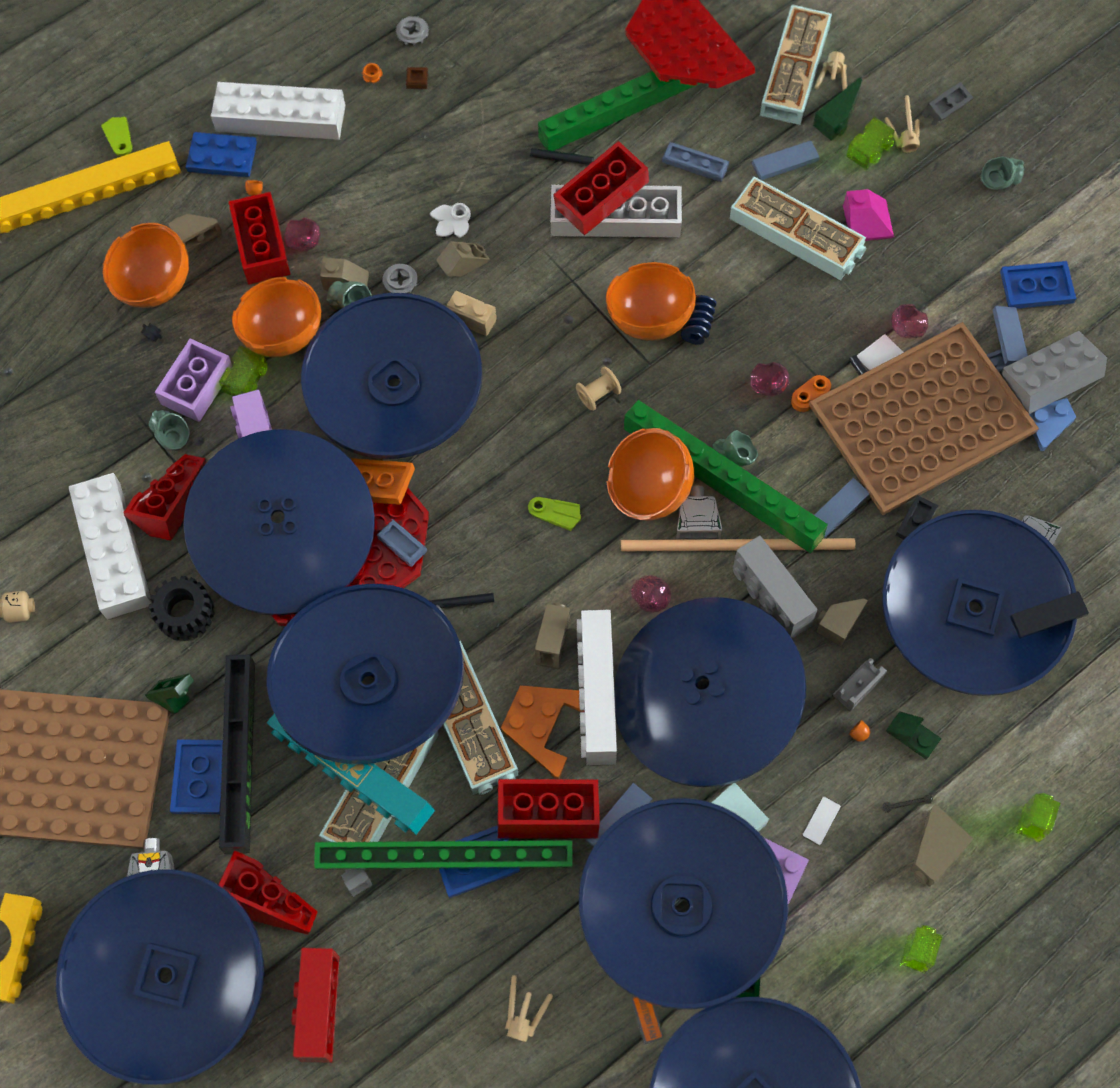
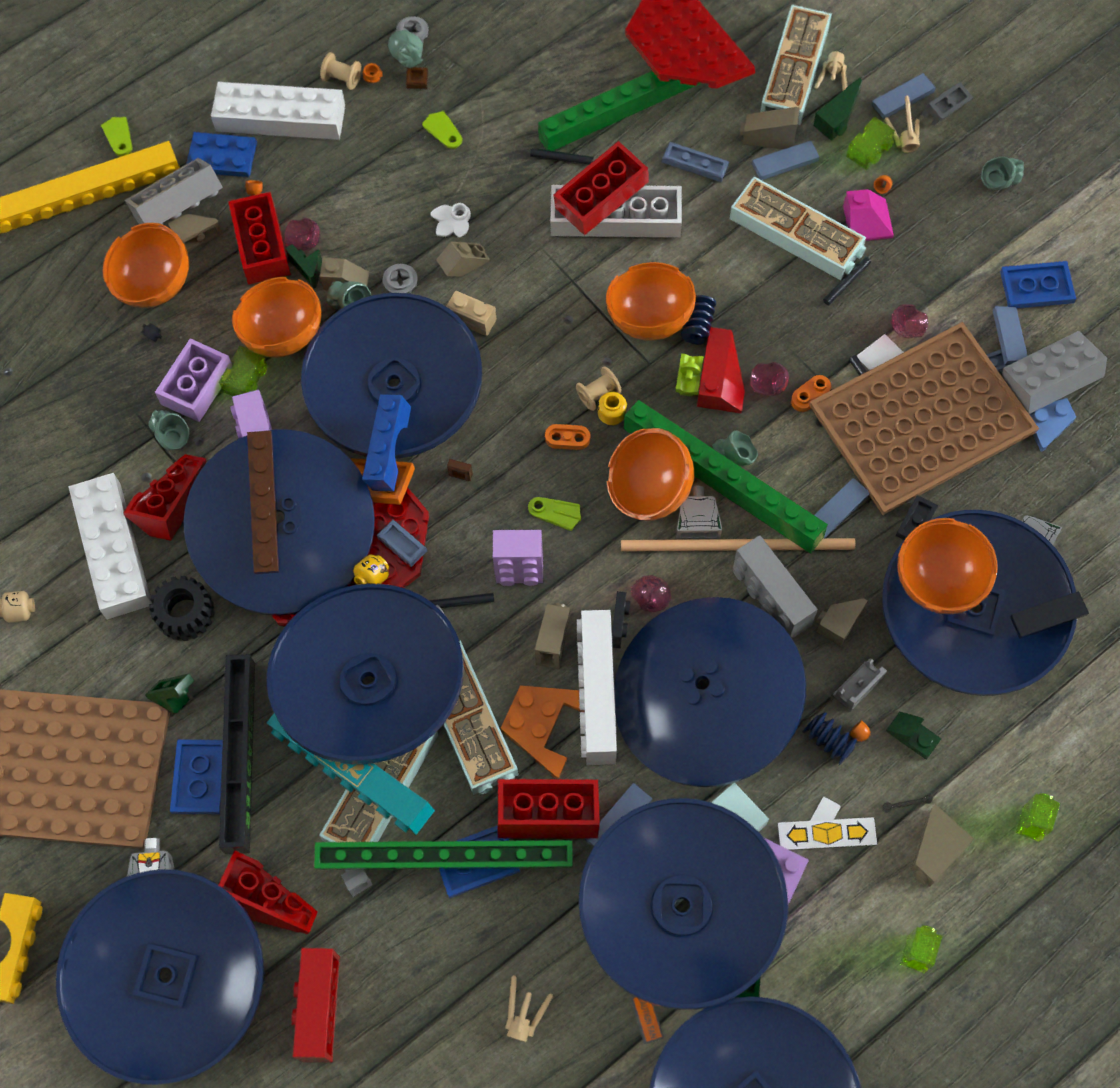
none -> light grey brick [125,158,223,225]
none -> reddish brown plate [247,431,279,574]
none -> dark green slope [285,244,322,289]
none -> tan hose [321,52,362,90]
none -> yellow head [353,555,389,585]
none -> blue arch [362,395,411,492]
none -> sand green hair [388,30,423,68]
none -> lime piece [422,111,462,149]
none -> reddish brown tile [447,459,473,481]
none -> lavender brick [493,530,543,586]
none -> orange plate [545,424,590,450]
none -> yellow head [597,392,627,425]
none -> black plate [612,591,630,649]
none -> lime hips [675,353,704,396]
none -> red wedge [697,327,745,413]
none -> dark tan slope [740,107,800,150]
none -> sticker [778,817,877,850]
none -> dark blue piece [802,712,857,765]
none -> black bar [823,257,871,306]
none -> sand blue tile [871,73,936,120]
none -> orange hinge [874,175,892,194]
none -> orange piece [898,518,998,614]

